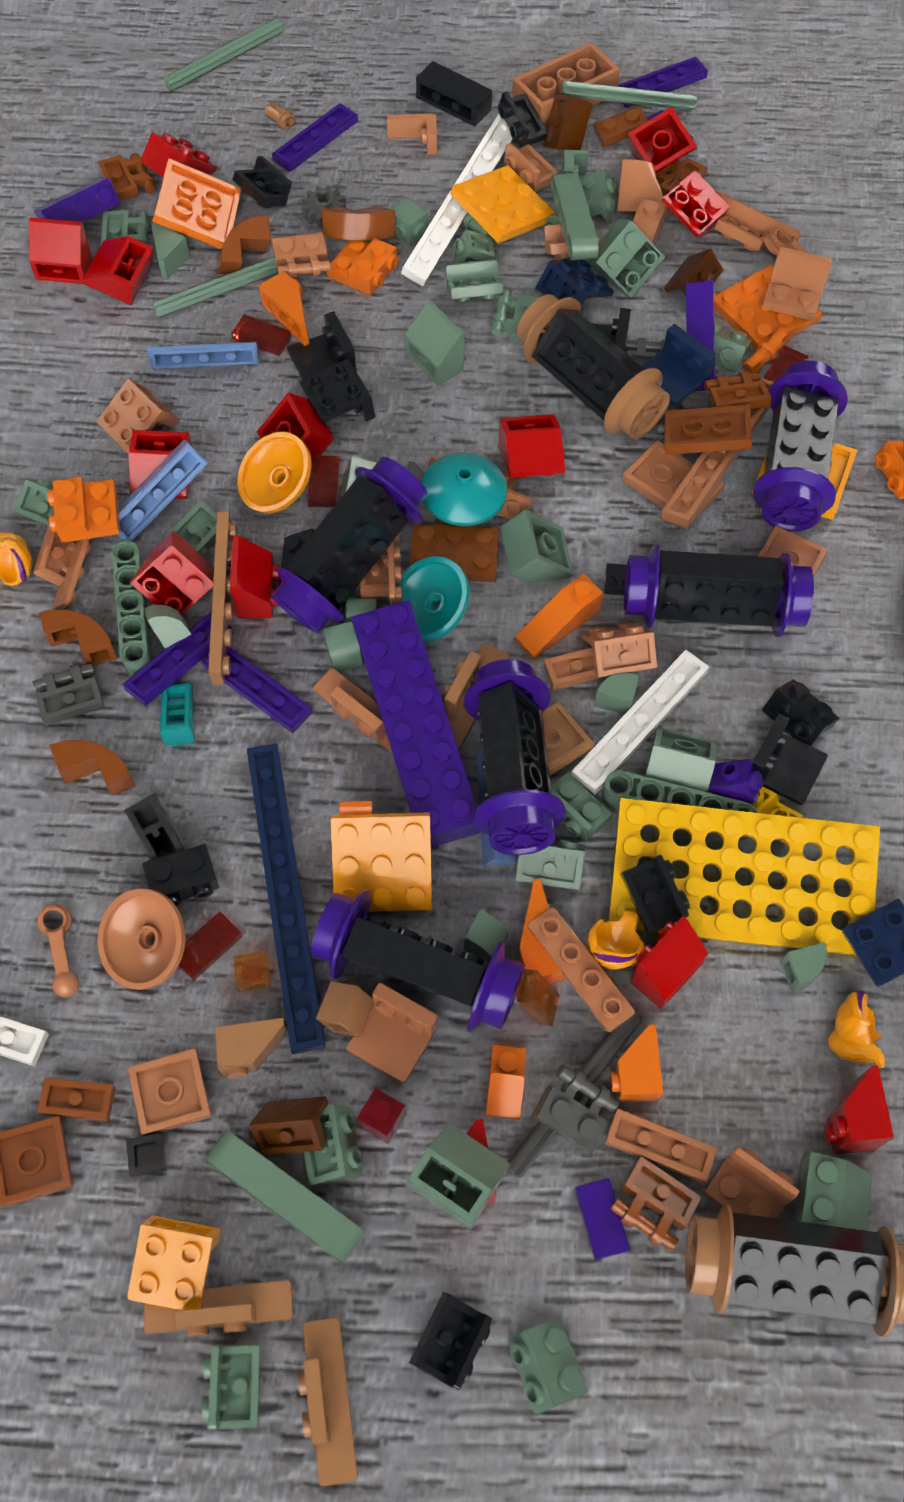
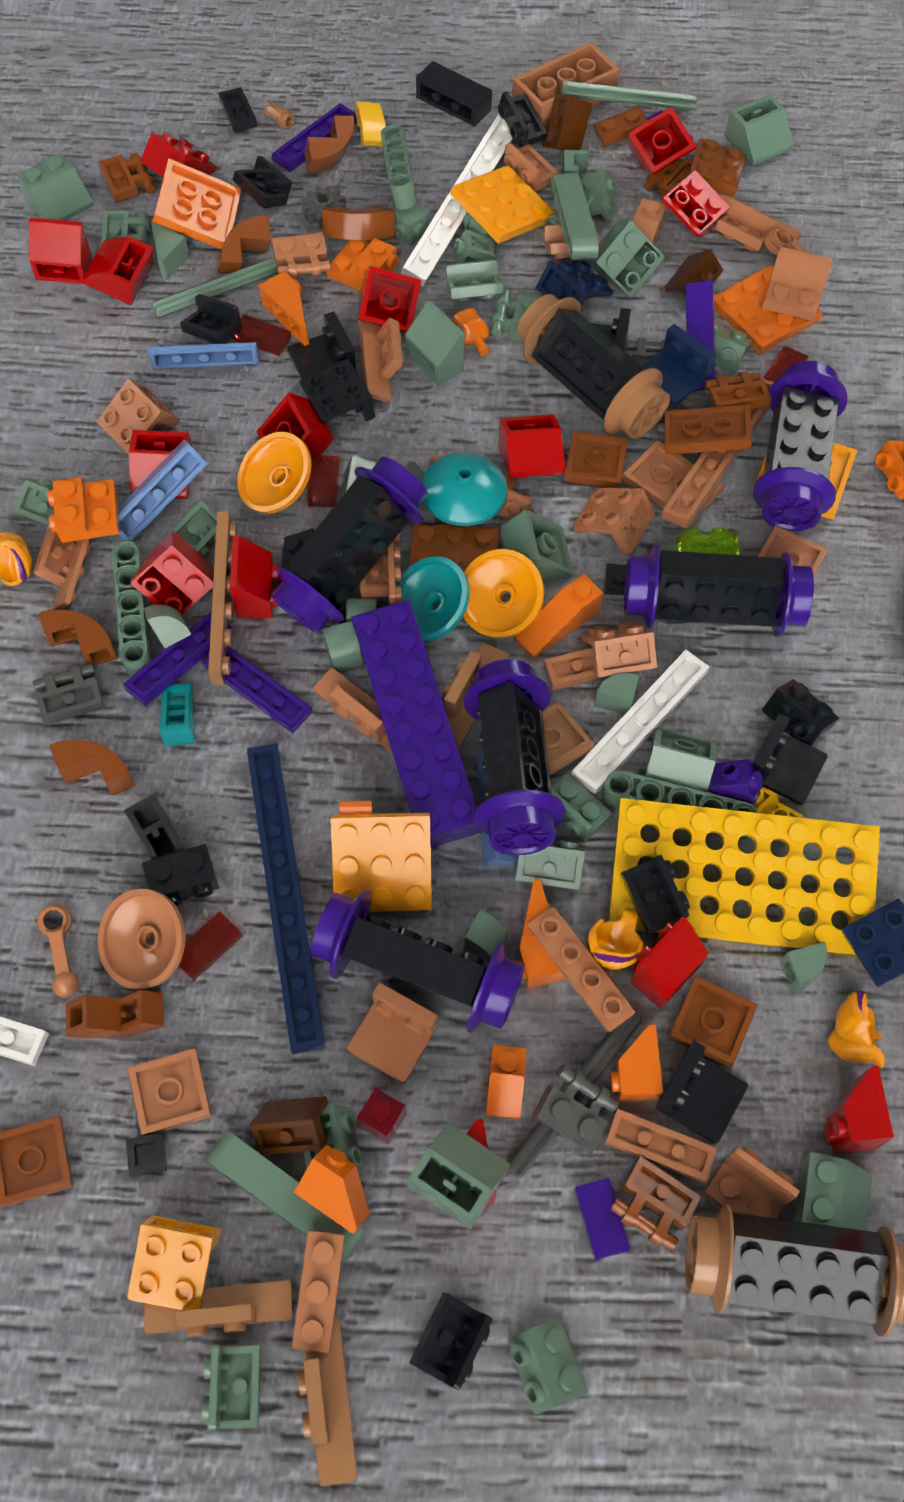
dark purple brick [34,178,120,222] -> none
dark orange plate [37,1078,116,1122] -> none
sand green axle [164,18,284,91] -> none
medium nougat slope [215,1018,287,1079] -> none
clear orange plate [233,951,271,992] -> none
medium nougat brick [316,980,373,1037] -> none
nougat bracket [387,114,437,155] -> none
clear orange plate [516,969,559,1026] -> none
nougat slope [617,159,670,216] -> none
dark purple tile [618,56,708,108] -> none
orange pin [742,327,791,374] -> none
none -> sand green slope [17,153,94,221]
none -> dark orange brick [65,990,164,1038]
none -> black bracket [180,294,243,344]
none -> black plate [218,87,257,133]
none -> nougat plate [292,1229,346,1353]
none -> orange slope [294,1145,370,1234]
none -> dark orange brick [304,115,354,174]
none -> yellow slope [355,101,386,147]
none -> red slope [358,266,421,333]
none -> nougat bracket [358,318,404,403]
none -> sand green beam [381,124,417,210]
none -> orange piece [452,308,490,357]
none -> light orange dish [463,549,544,638]
none -> dark orange plate [564,431,628,488]
none -> nougat bracket [572,488,655,554]
none -> black bracket [655,1040,748,1144]
none -> dark orange plate [668,976,758,1068]
none -> clear neon green bracket [675,528,739,555]
none -> dark orange plate [688,138,746,197]
none -> sand green slope [725,94,794,166]

